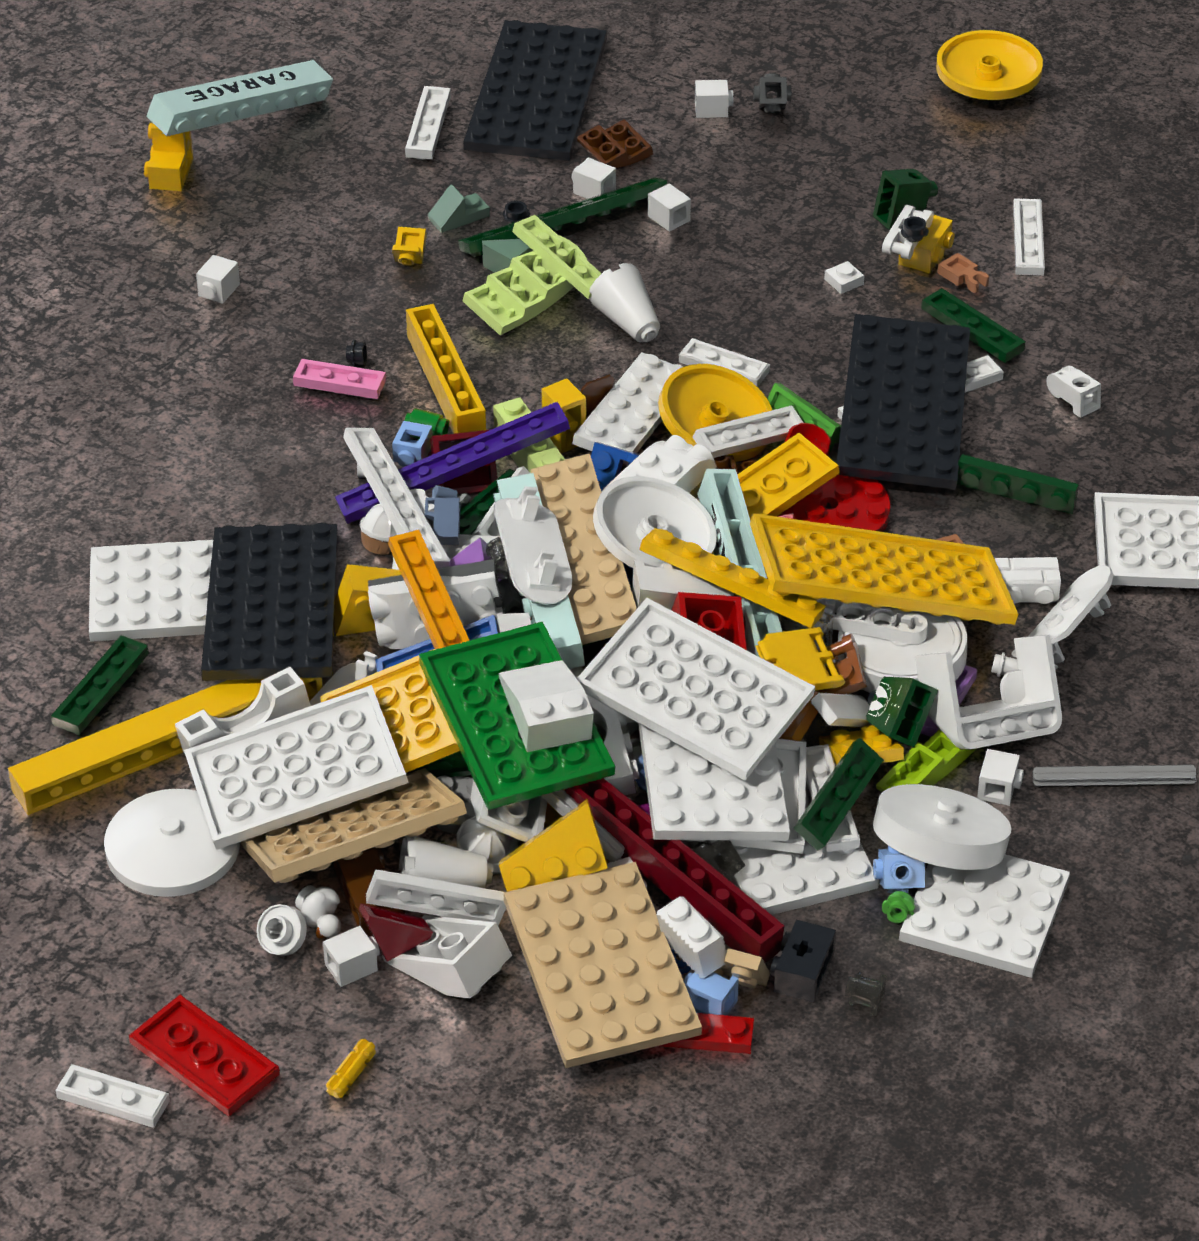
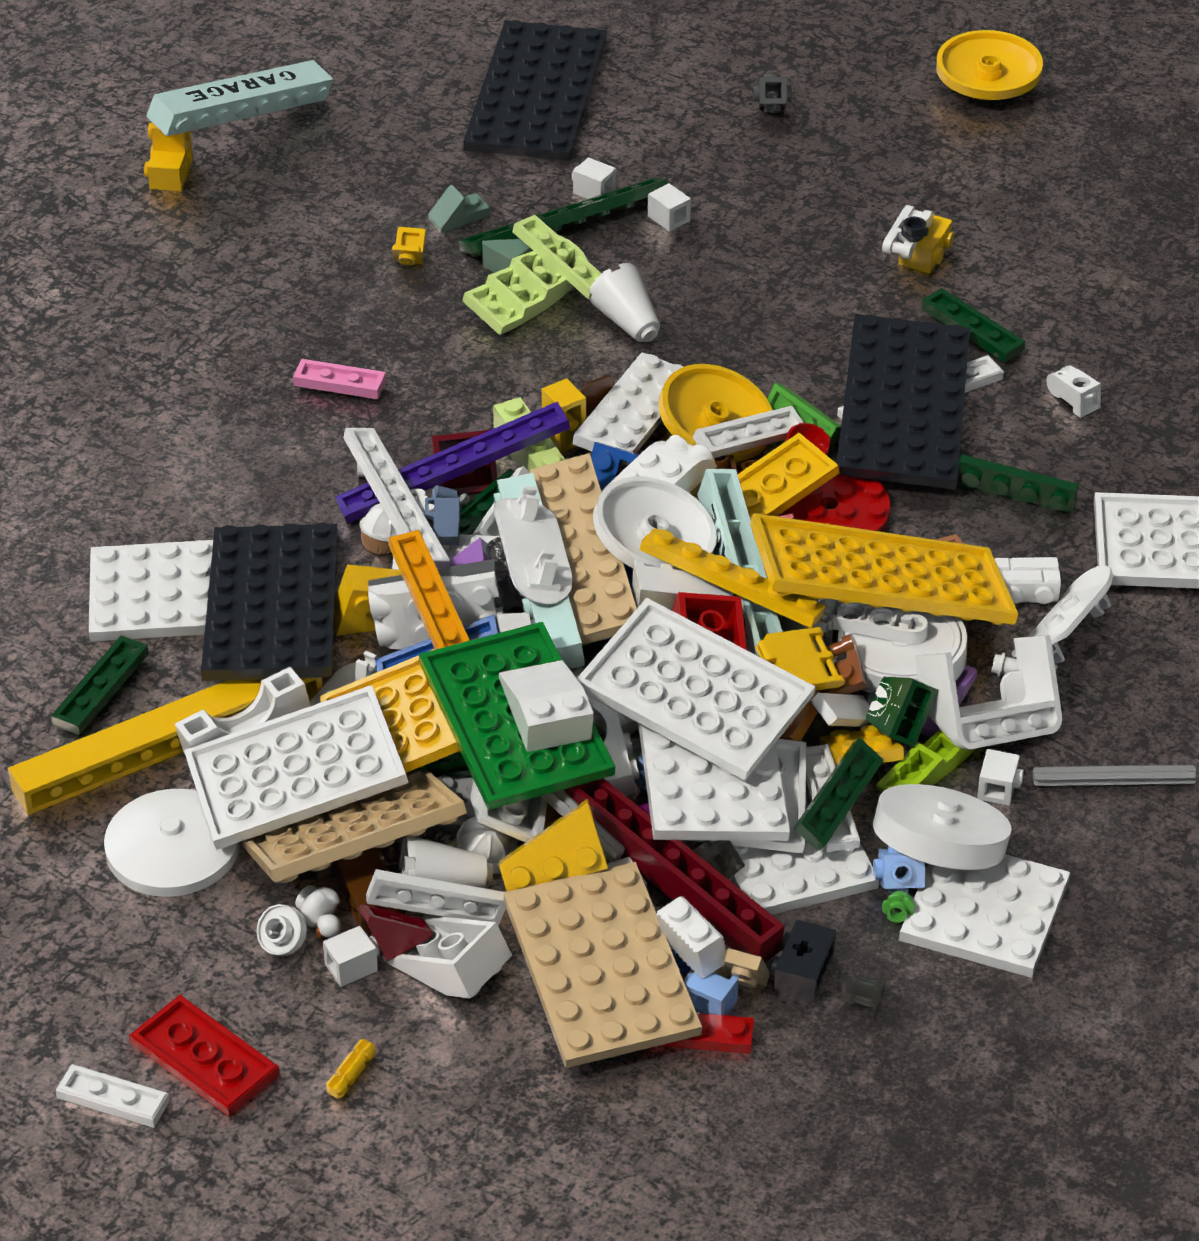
white brick [196,255,240,303] -> none
black plate [346,340,367,367] -> none
light blue brick [392,421,432,467] -> none
green brick [404,408,449,440] -> none
white plate [405,86,451,160] -> none
yellow brick [406,304,486,434] -> none
black plate [502,201,530,224] -> none
reddish brown slope [577,119,653,168] -> none
white tile [679,338,770,387] -> none
white brick [695,80,733,118] -> none
white plate [824,261,864,294] -> none
dark green torso [873,169,938,230] -> none
nougat plate [937,253,989,293] -> none
white tile [1013,198,1045,276] -> none

